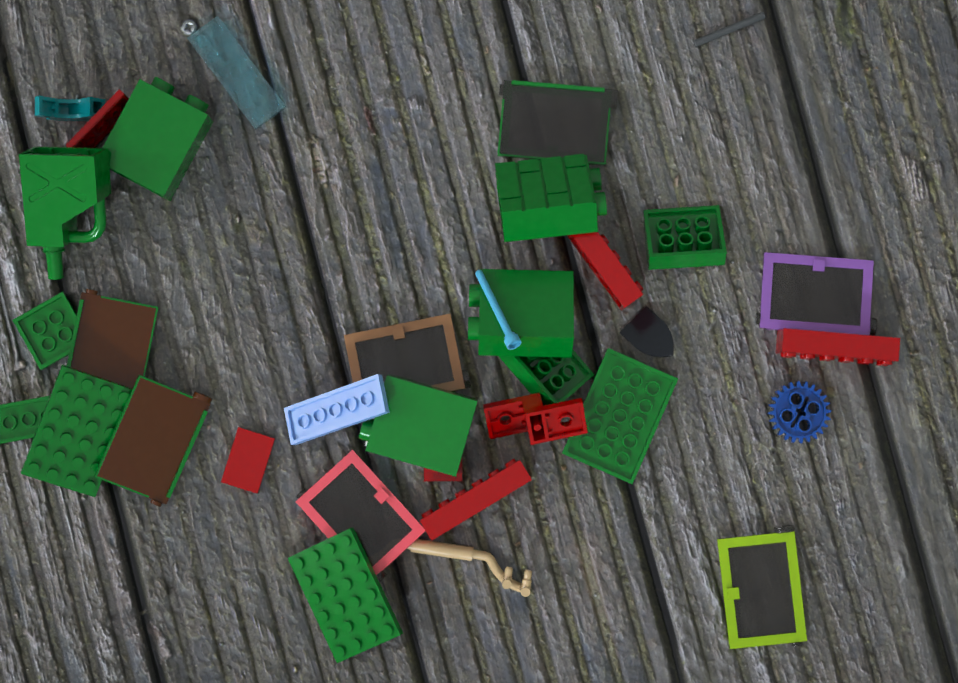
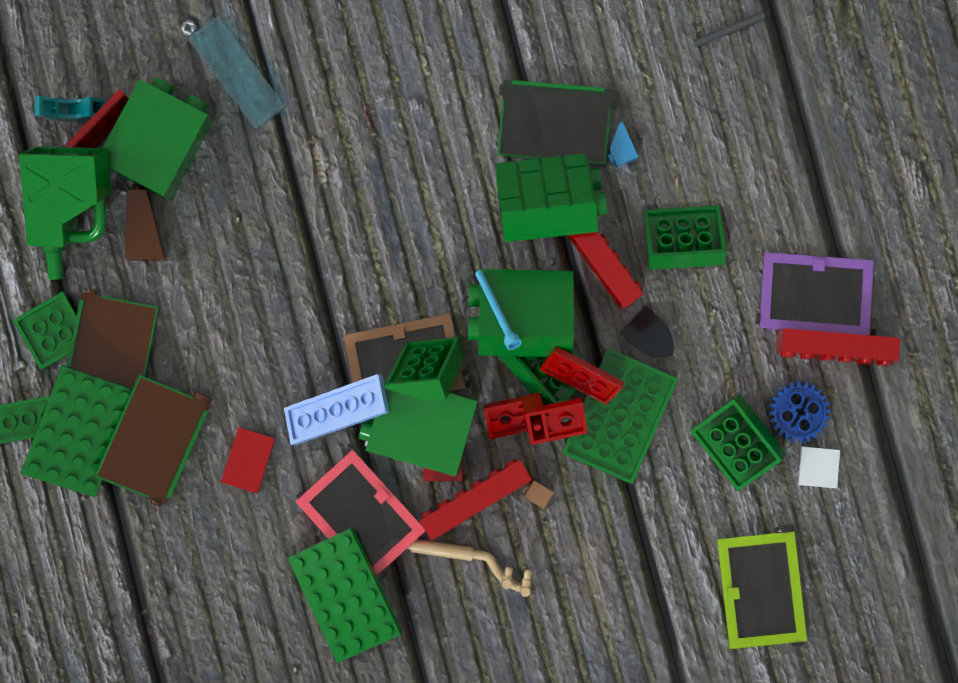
none -> reddish brown slope [125,187,166,261]
none -> green slope [384,337,465,401]
none -> medium nougat brick [522,480,554,509]
none -> red tile [539,346,625,405]
none -> dark azure slope [607,122,638,169]
none -> green slope [690,393,787,492]
none -> white tile [798,447,840,488]

